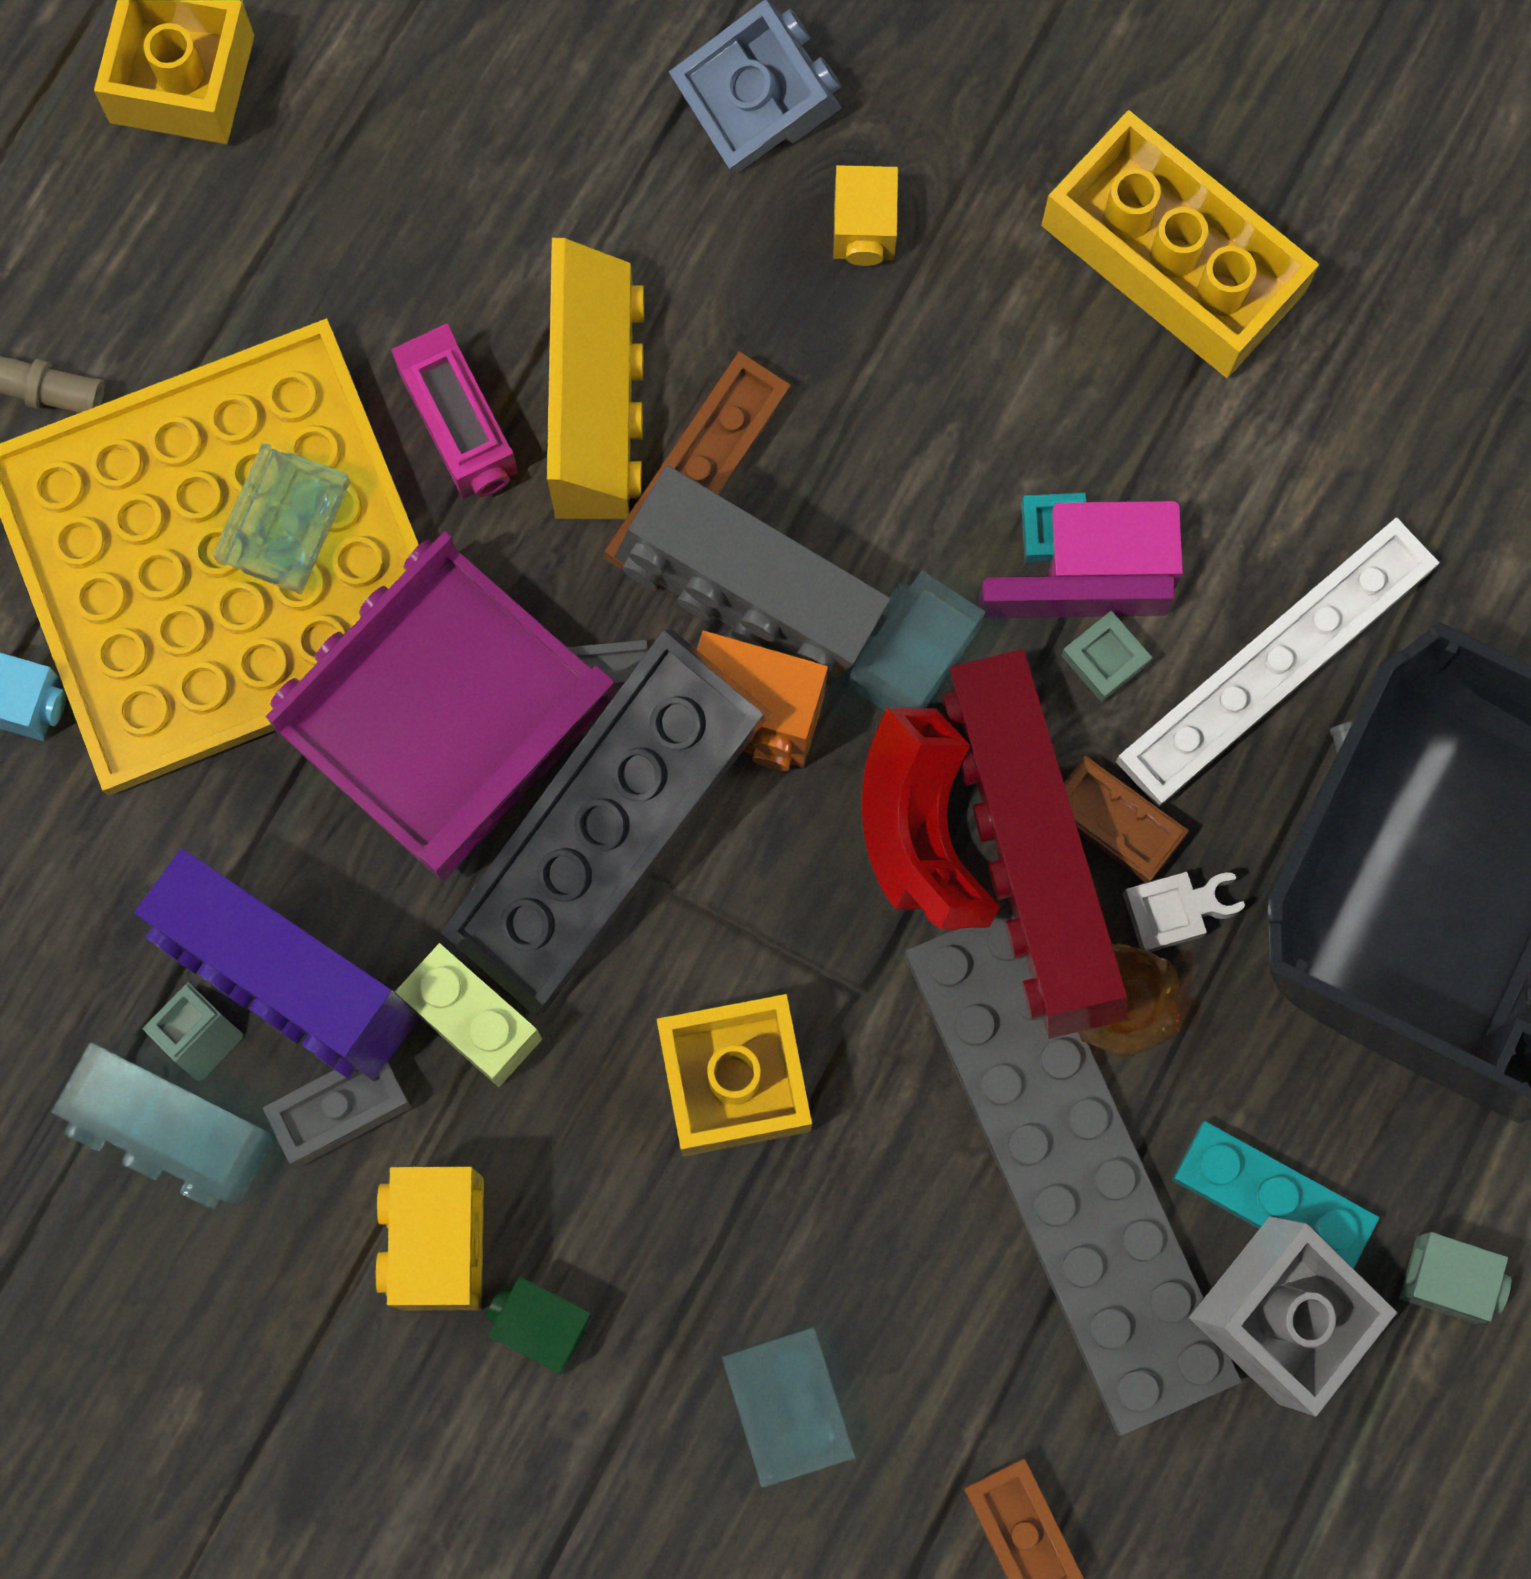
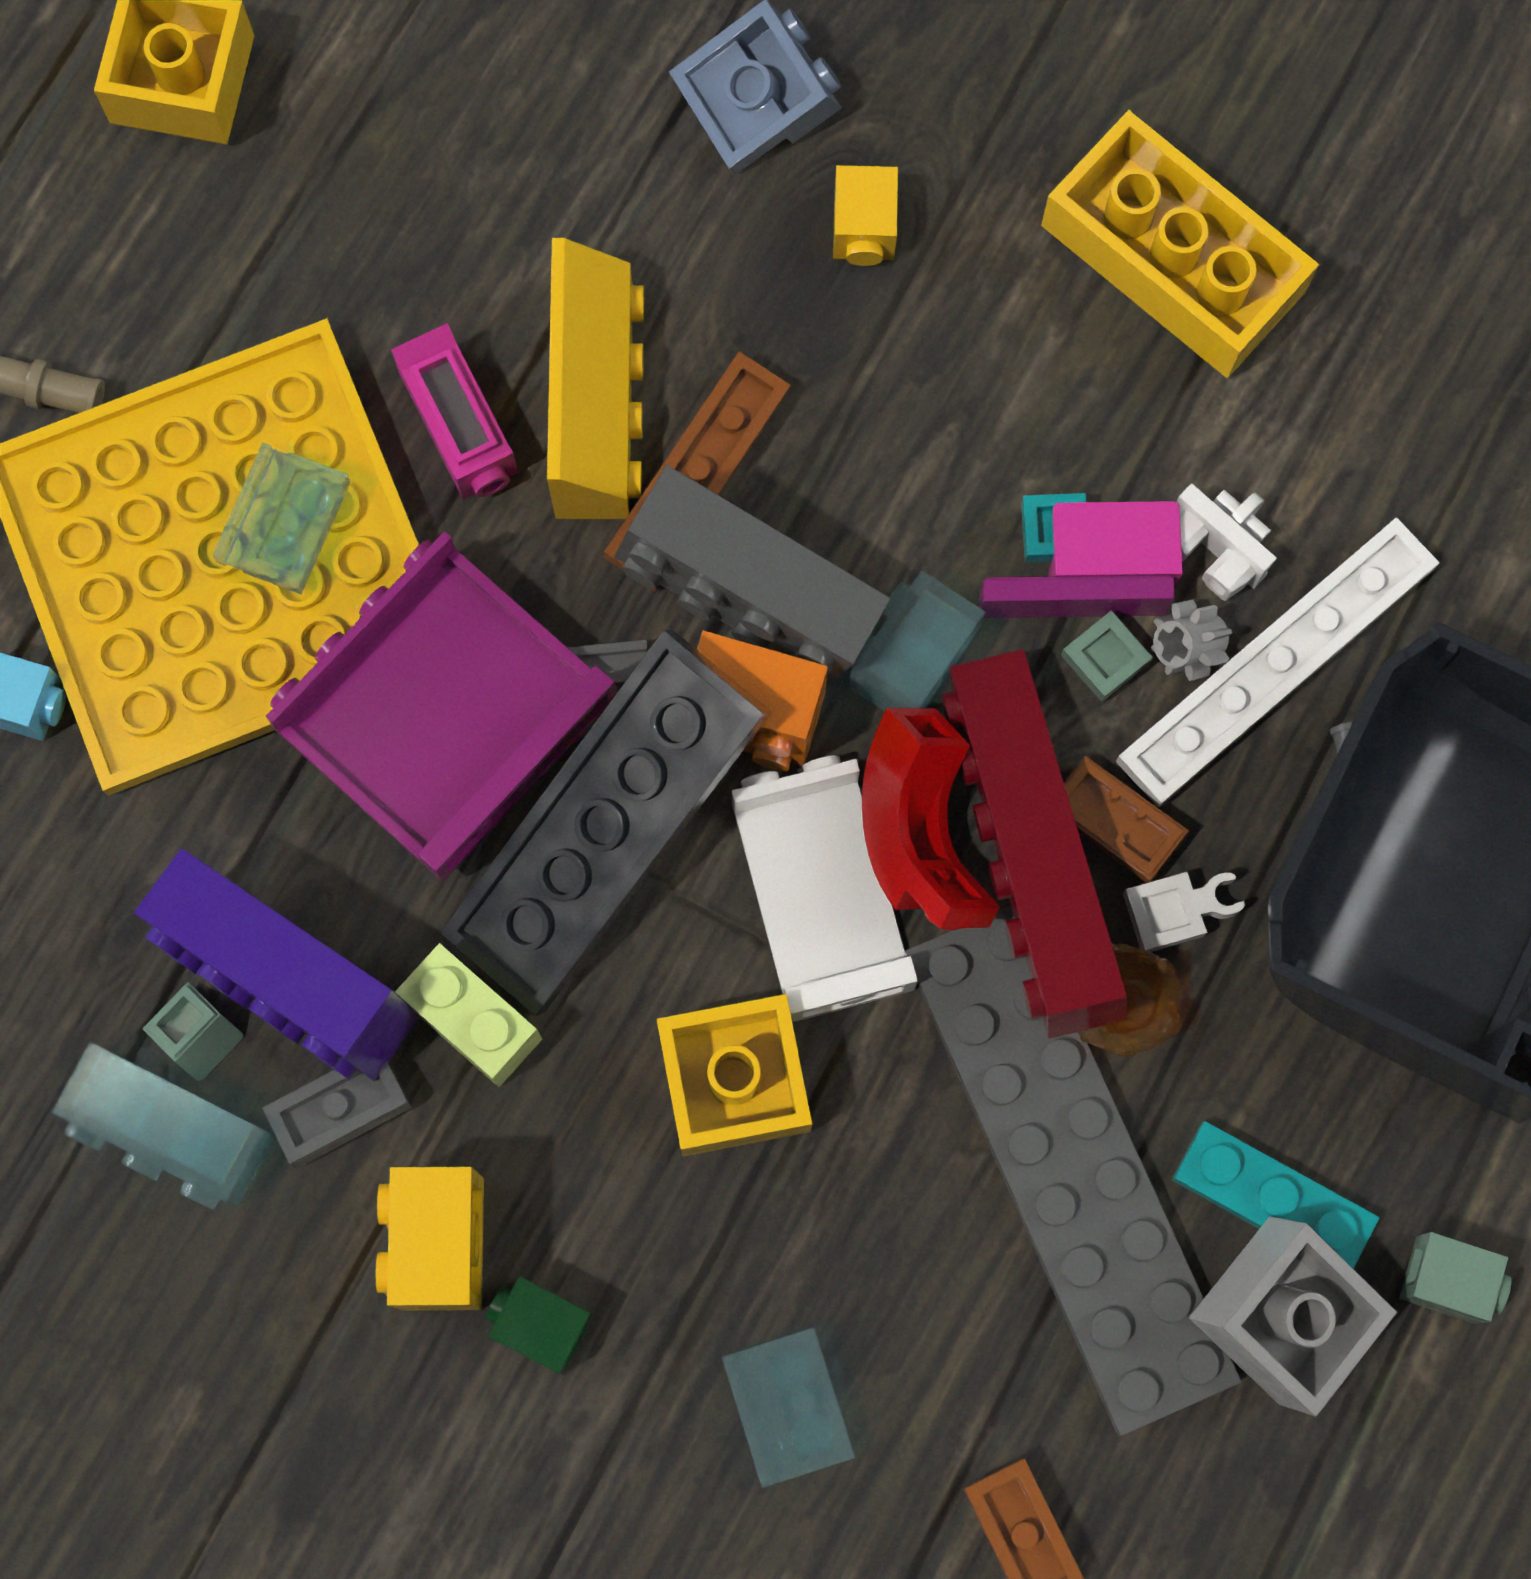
none -> white panel [732,755,917,1022]
none -> light grey gear [1151,599,1232,681]
none -> white hips [1177,483,1277,601]

